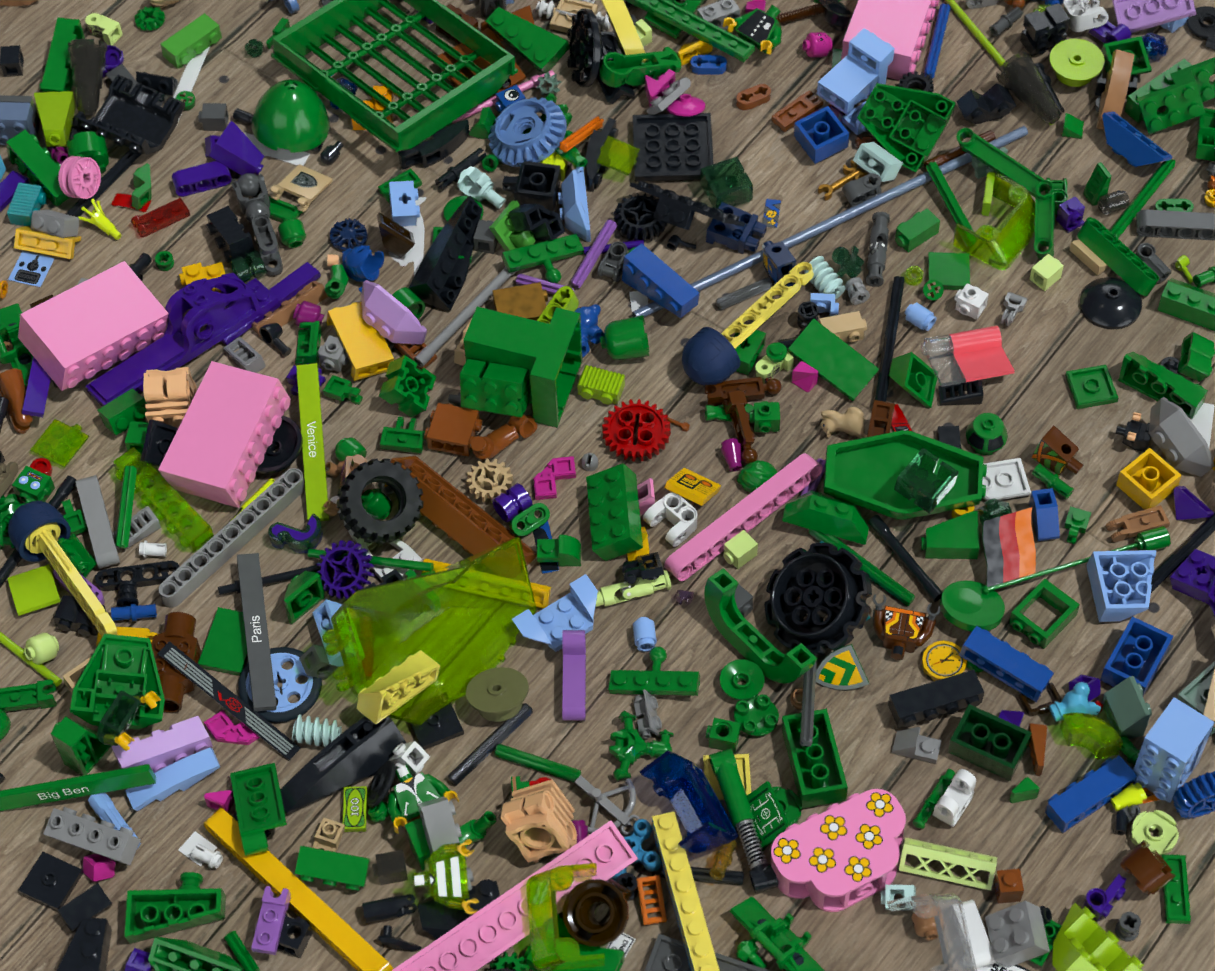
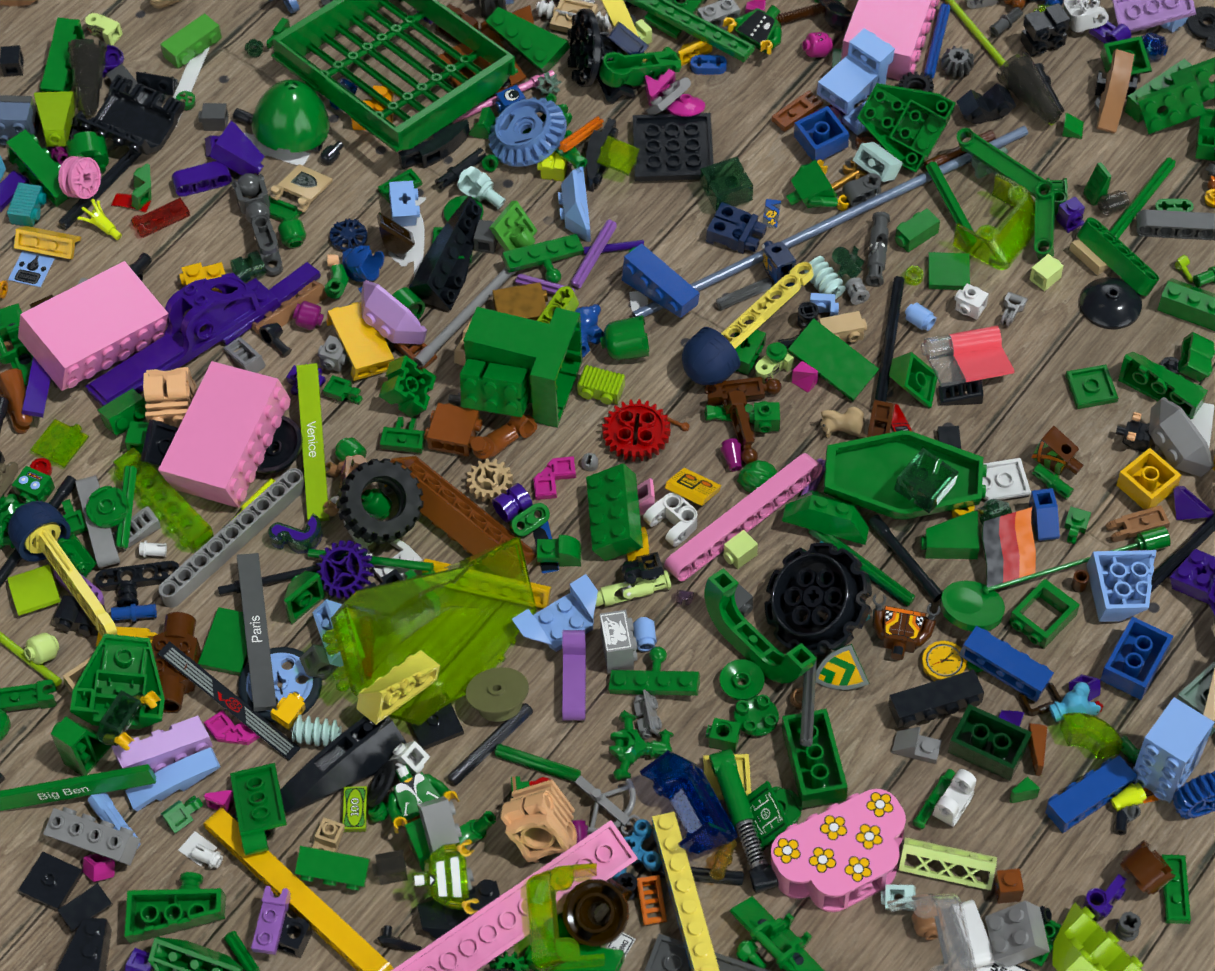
light grey brick [31,210,79,238] -> none
green gear [134,5,165,31] -> none
green bush [155,251,174,271] -> none
black wedge [206,206,256,269] -> none
green hinge [295,321,322,366] -> none
black piece [362,894,417,924] -> none
black hinge [502,161,561,211] -> none
black brick [509,204,565,241] -> none
dark grey piece [597,241,628,282] -> none
black gear [614,193,667,243] -> none
black bracket [629,181,745,230] -> none
black hand [667,235,696,250] -> none
dark orange beam [736,84,771,110] -> none
green tile [923,280,944,300] -> none
green cone [966,413,1008,455] -> none
lime tile [981,172,995,216] -> none
lime piece [1049,39,1104,87] -> none
blue wedge [1102,111,1173,167] -> none
sand green slope [1102,676,1152,742] -> none
yellowish green plate [1130,810,1179,856] -> none
dark grey piece [1136,243,1172,283] -> none
none -> green tile [85,486,129,528]
none -> green plate [161,795,203,833]
none -> yellow brick [270,692,305,731]
none -> light grey brick [600,610,637,673]
none -> dark blue tile [607,21,649,55]
none -> green torso [786,159,849,211]
none -> dark grey gear [941,46,974,79]
none -> reddish brown hinge [1071,569,1089,593]

